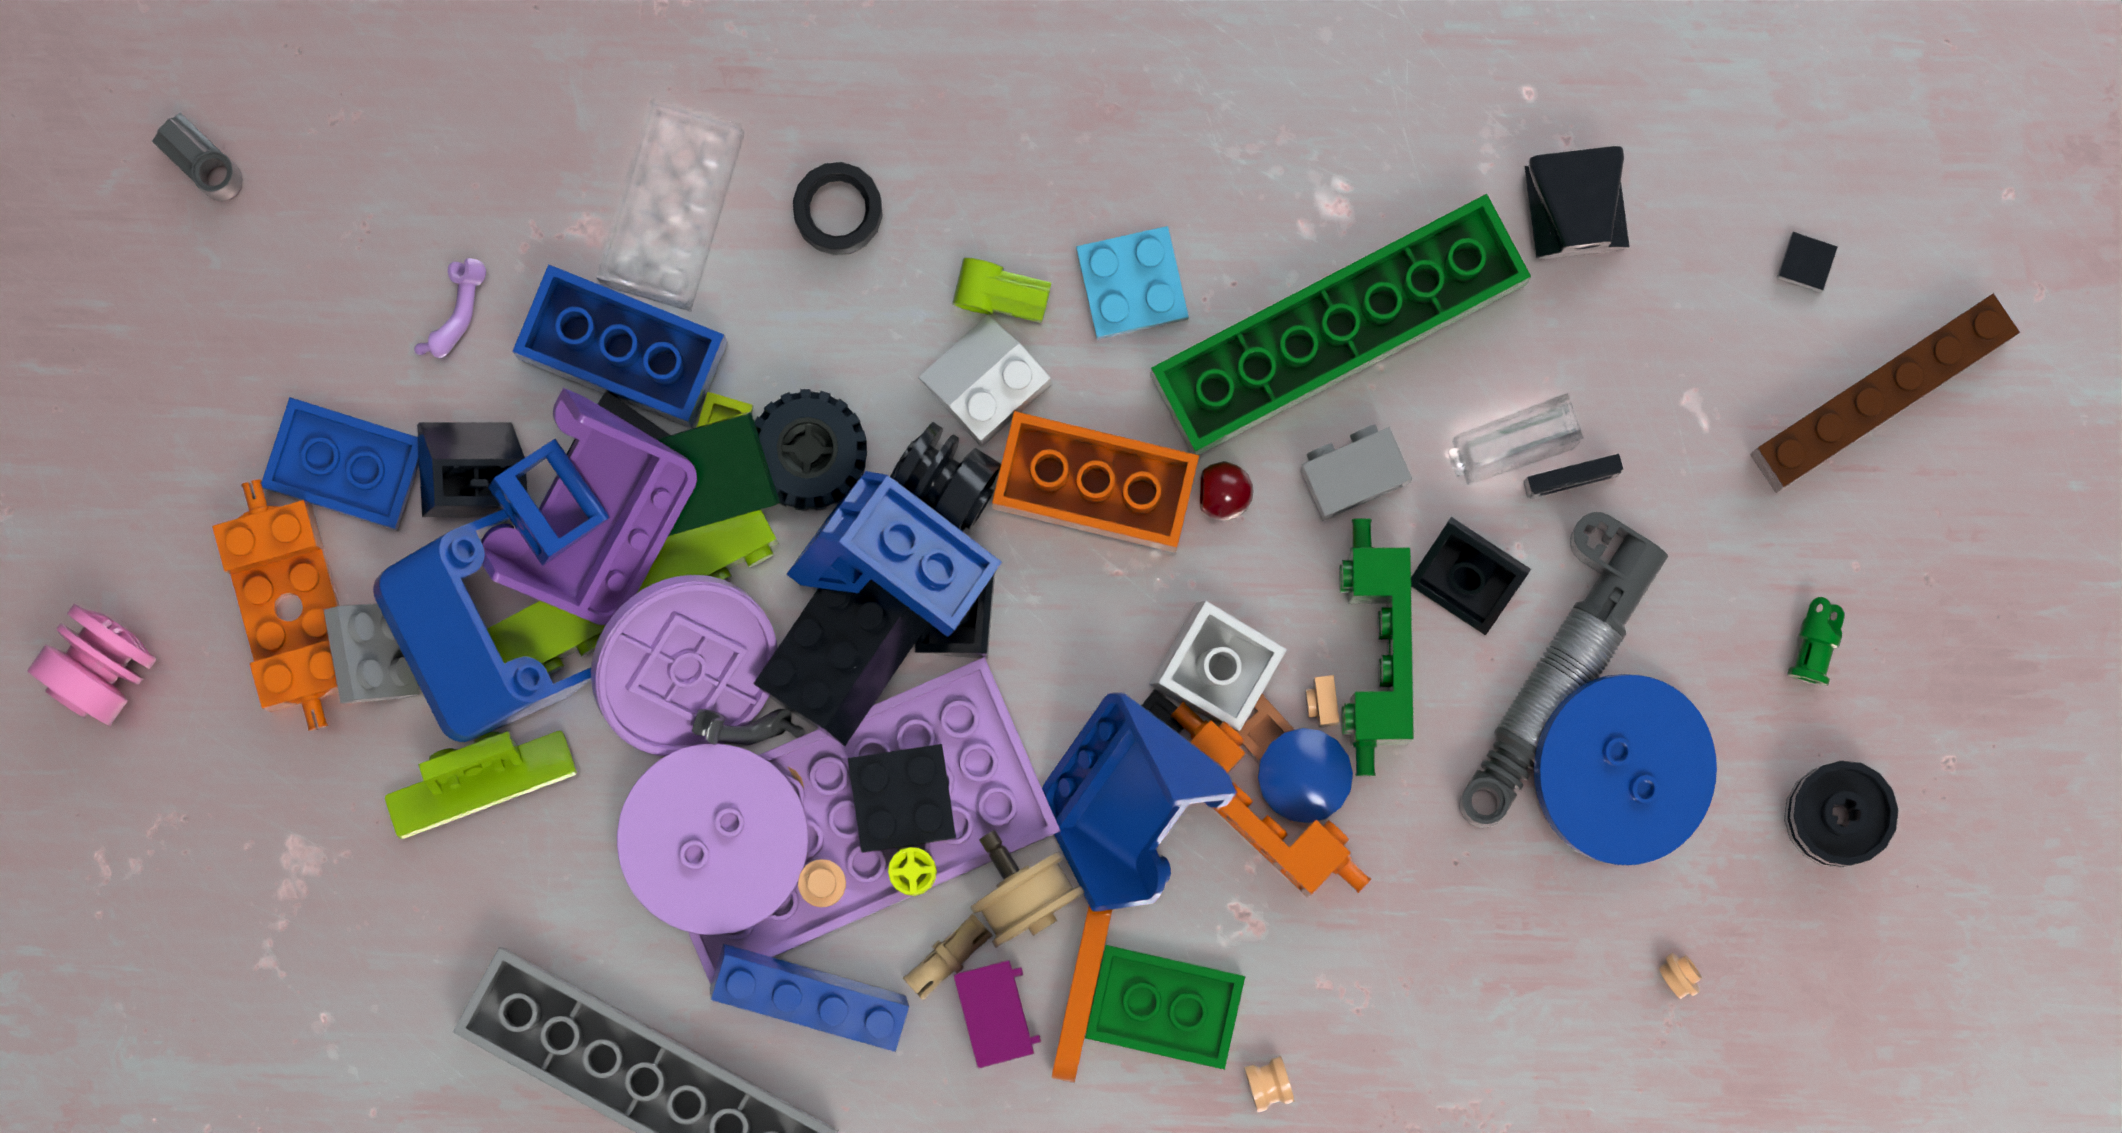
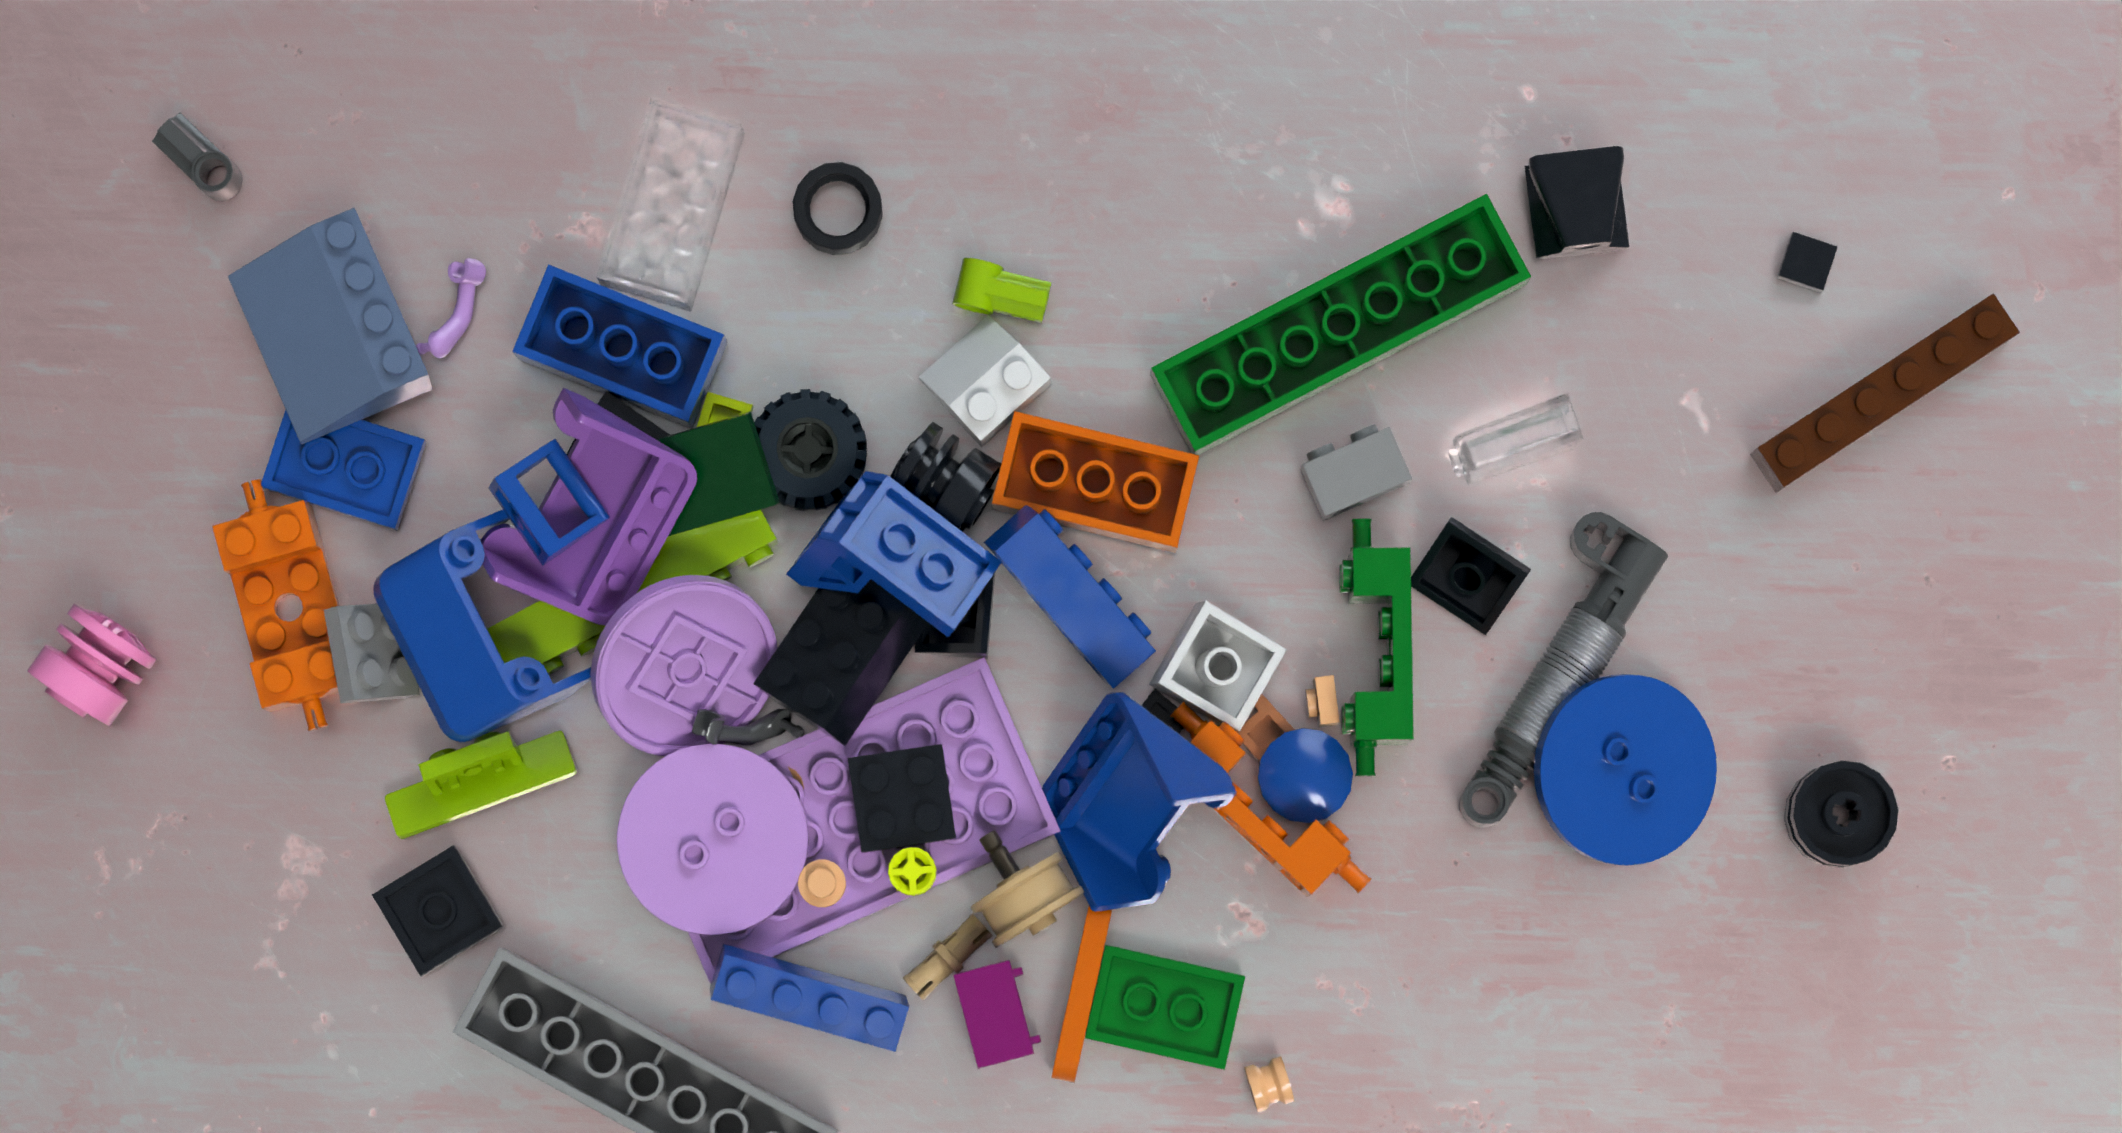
black slope [417,422,527,517] -> none
medium azure plate [1076,226,1189,340] -> none
dark red piece [1200,461,1254,521] -> none
black tile [1523,454,1623,499] -> none
light nougat plate [1659,953,1702,999] -> none
green piece [1787,597,1845,686] -> none
none -> sand blue slope [228,207,433,445]
none -> black plate [372,845,504,977]
none -> blue brick [983,505,1156,689]

